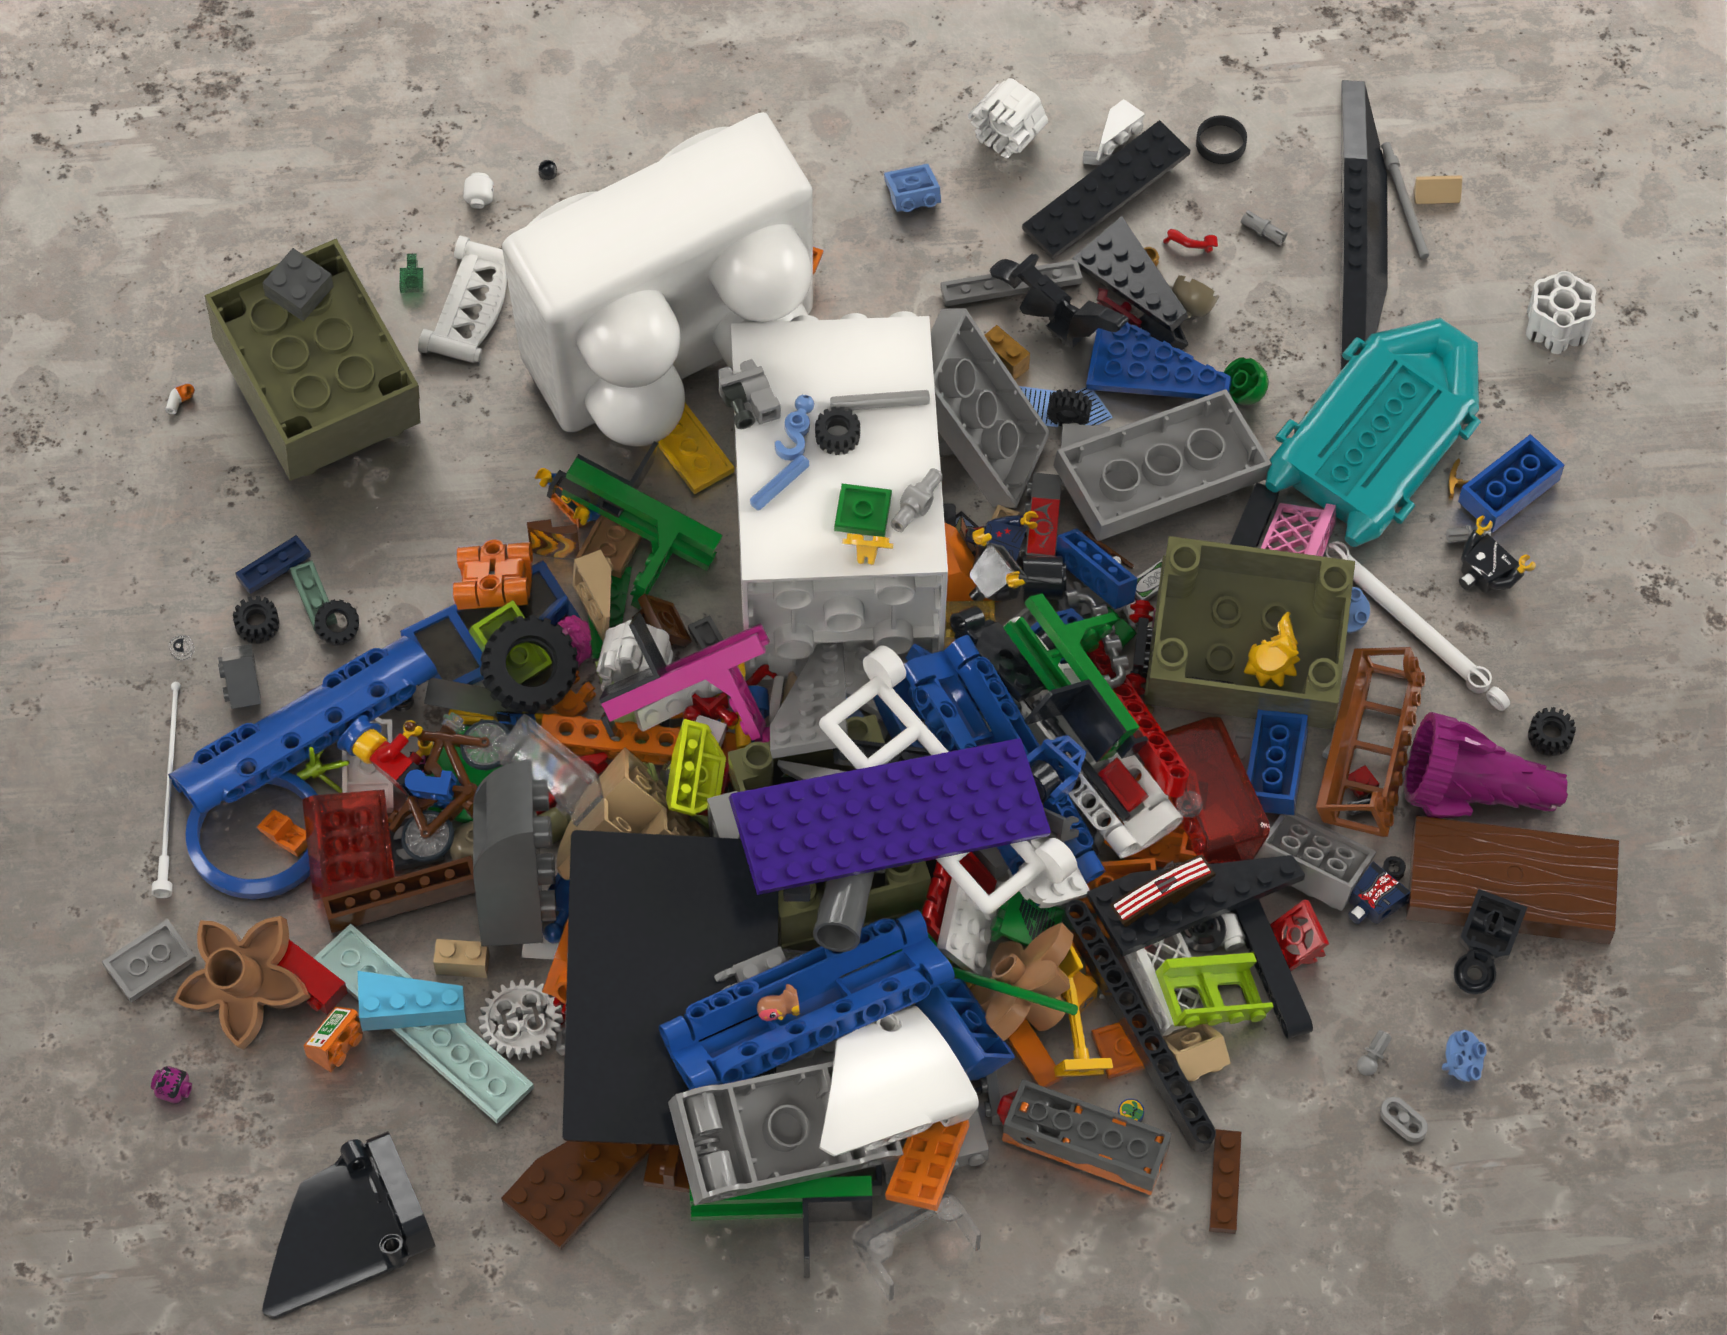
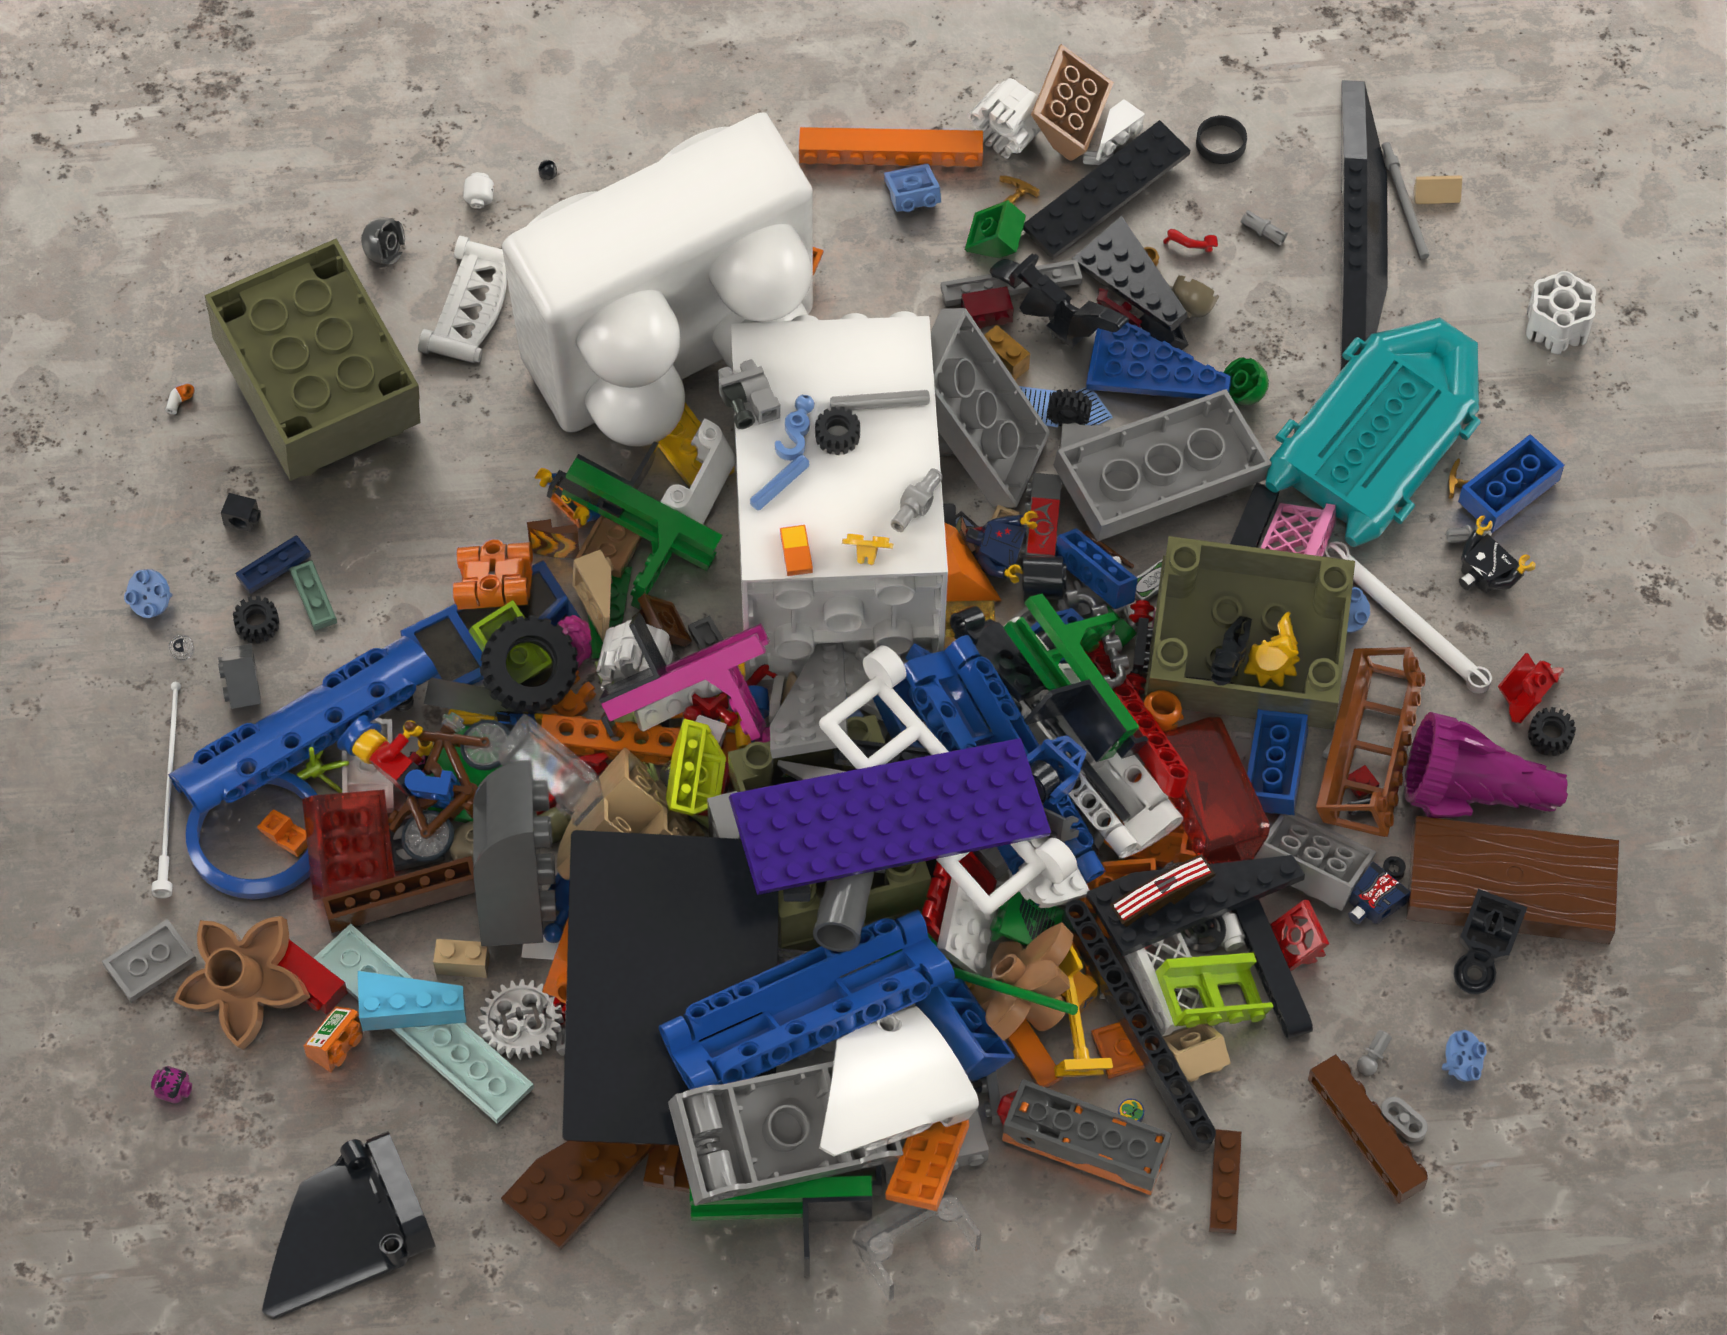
dark grey brick [263,248,333,322] -> none
black tyre [315,599,359,646] -> none
clear green plate [399,253,424,293] -> none
light grey hinge [714,946,787,991] -> none
nougat animal [757,984,800,1021] -> none
green tile [834,483,892,537] -> none
torso [969,528,1029,604] -> none
red tile [1098,757,1149,813] -> none
clear tile [1176,791,1203,817] -> none
white tile [1486,686,1510,711] -> none
none -> medium blue plate [124,569,173,618]
none -> black brick [221,493,261,532]
none -> dark grey cylinder [361,217,405,265]
none -> white windscreen [661,418,736,524]
none -> orange tile [780,525,813,576]
none -> orange brick [799,127,983,167]
none -> dark red brick [961,286,1014,329]
none -> green slope [964,200,1026,259]
none -> pearl gold piece [999,176,1040,204]
none -> medium nougat slope [1031,44,1114,161]
none -> orange piece [1143,690,1184,737]
none -> black arm [1211,616,1252,686]
none -> reddish brown brick [1308,1054,1428,1204]
none -> red piece [1498,653,1564,723]

